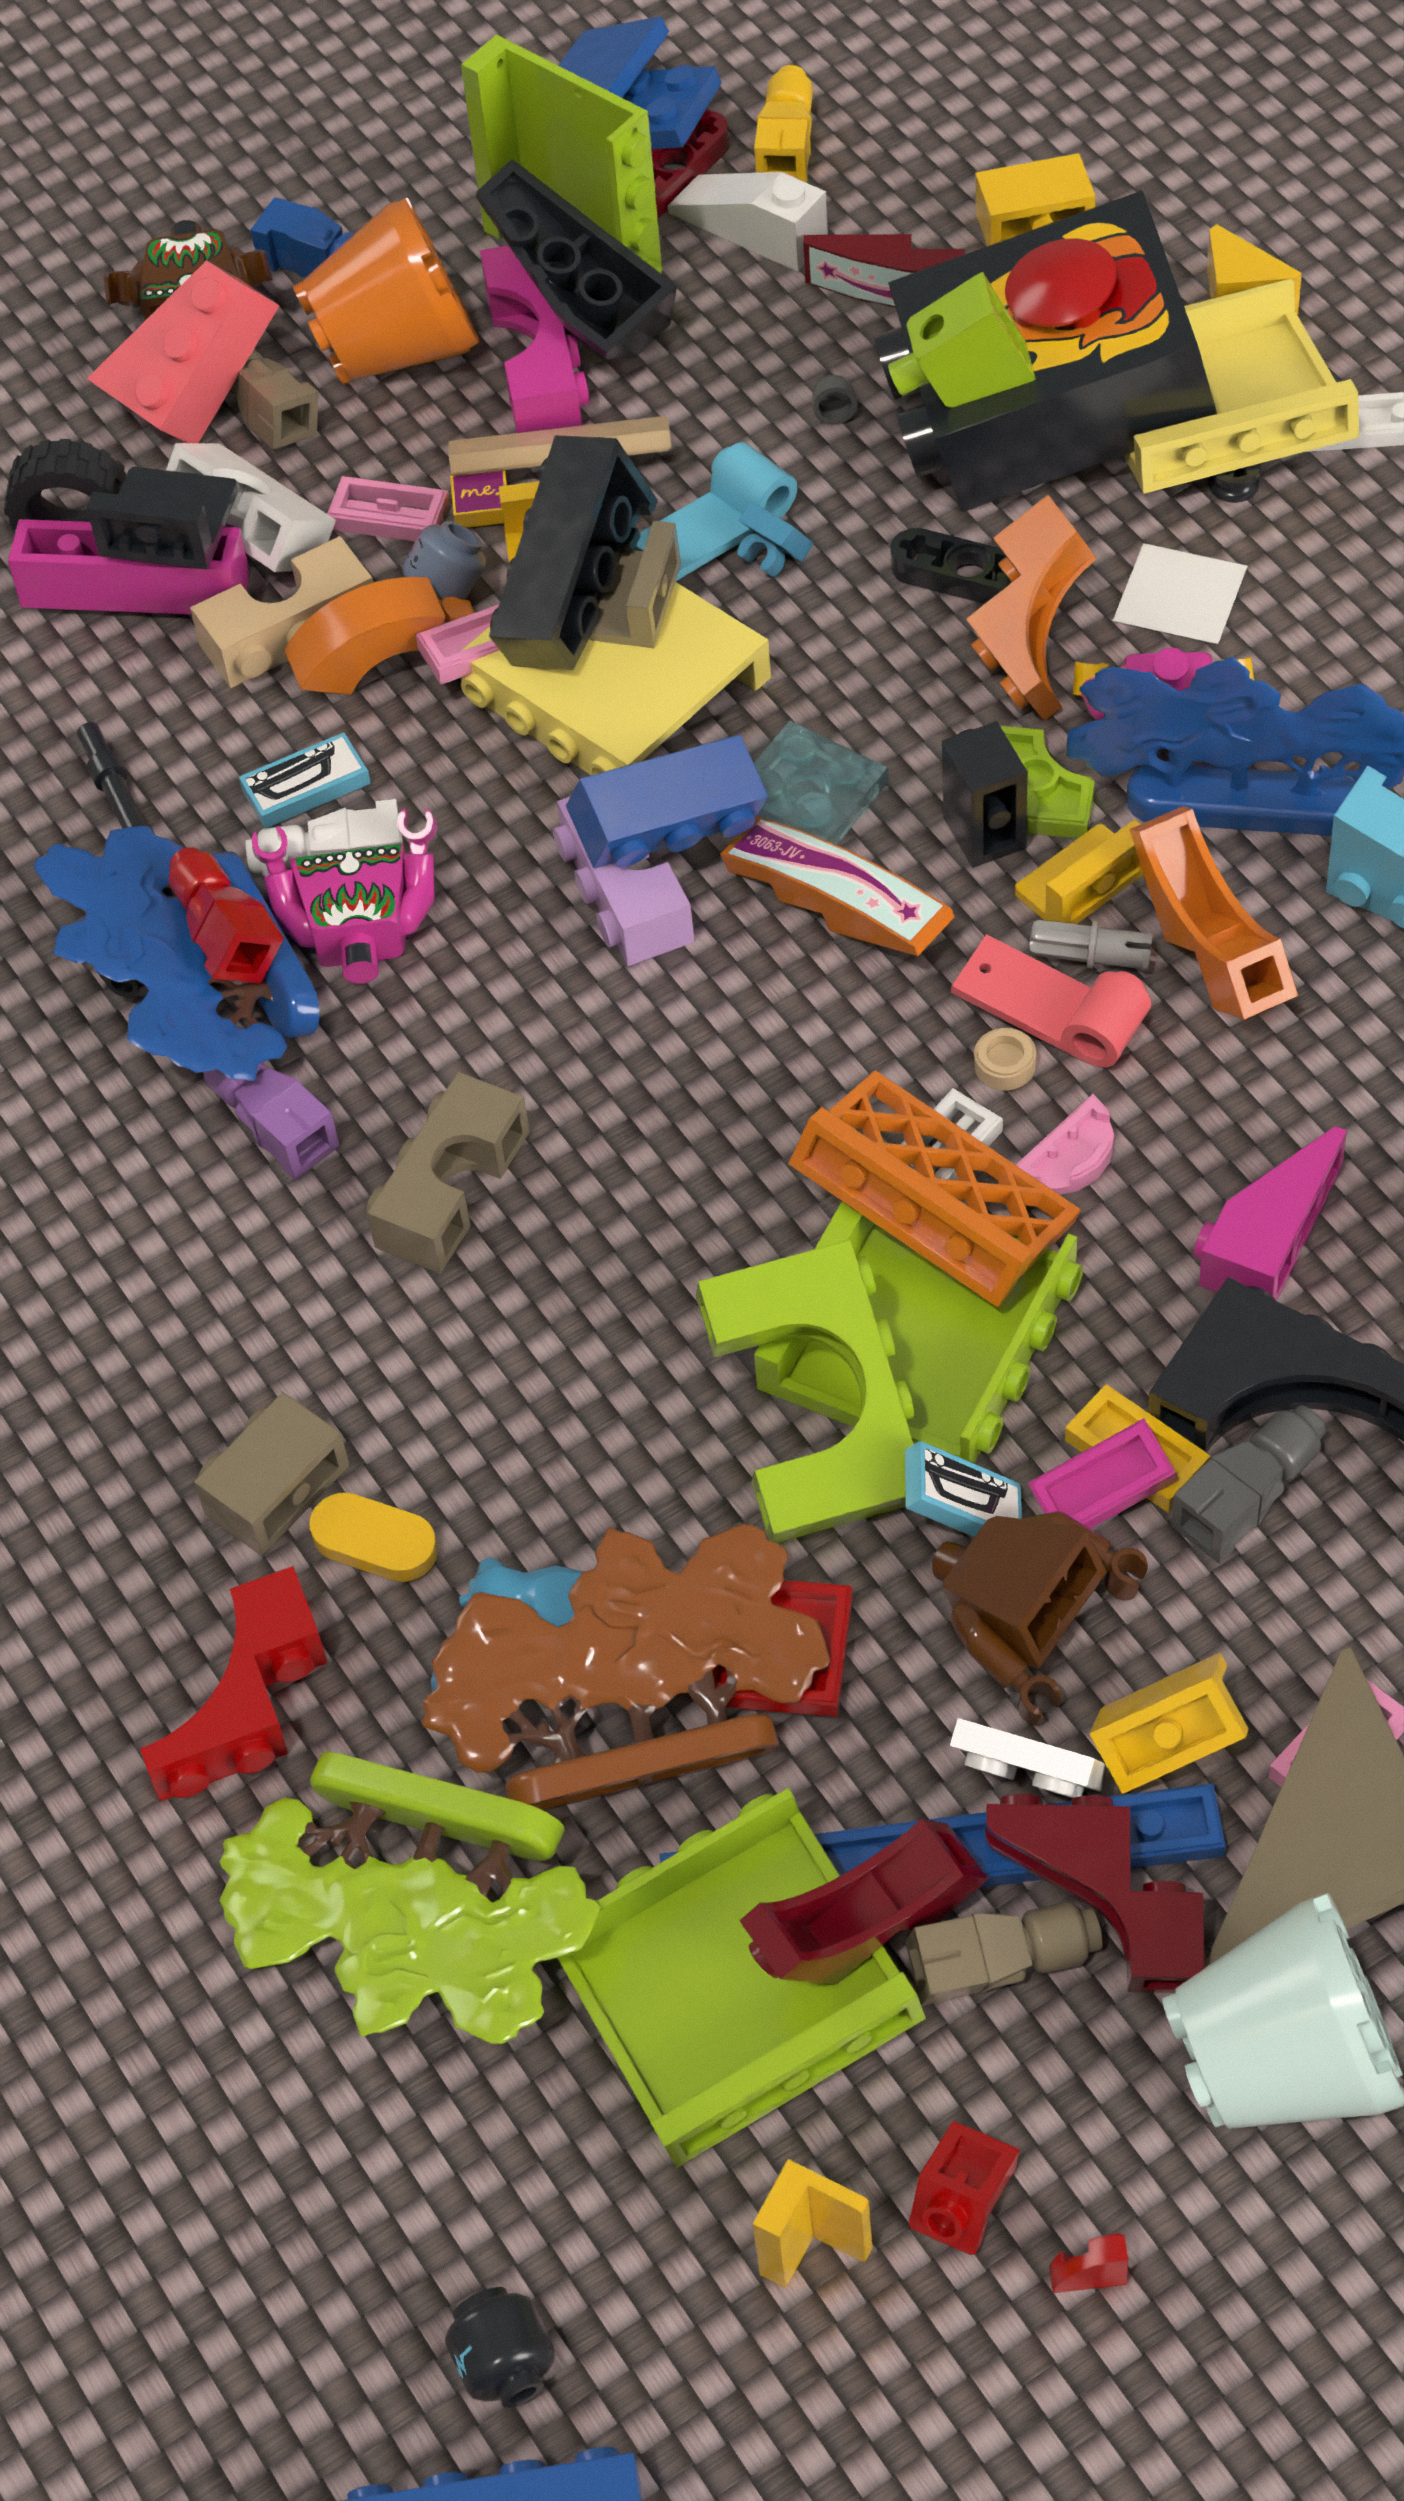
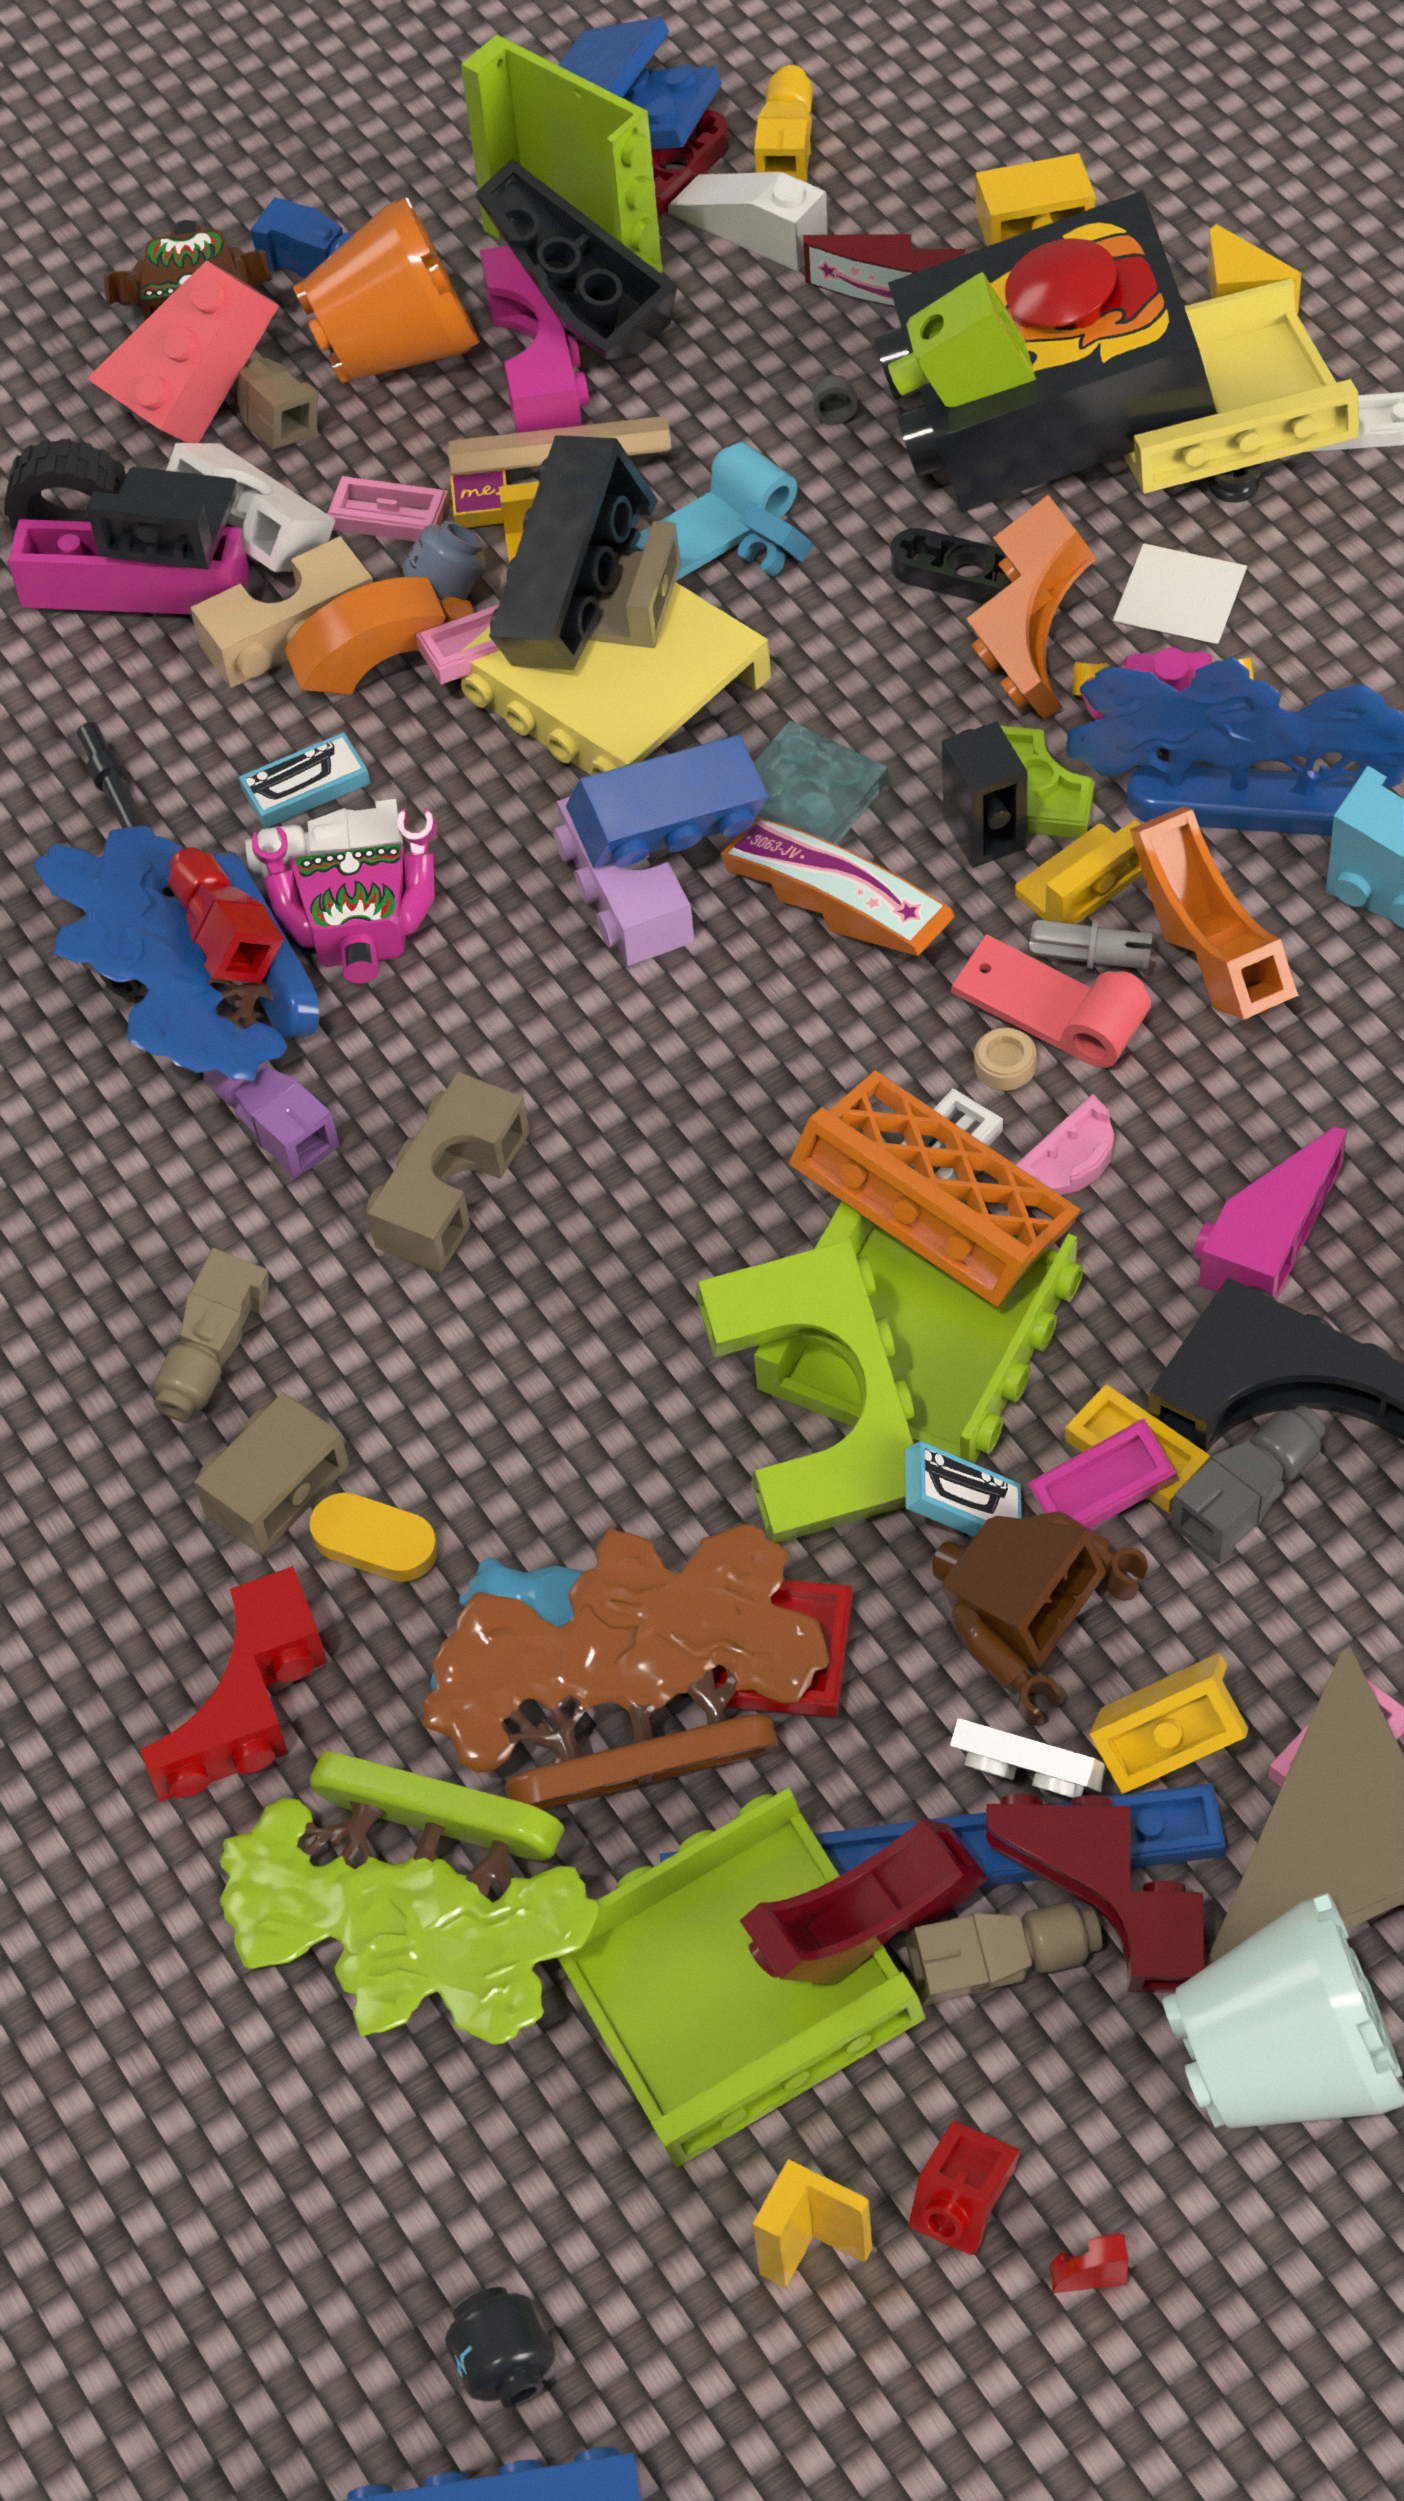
none -> dark tan piece [153,1247,269,1421]

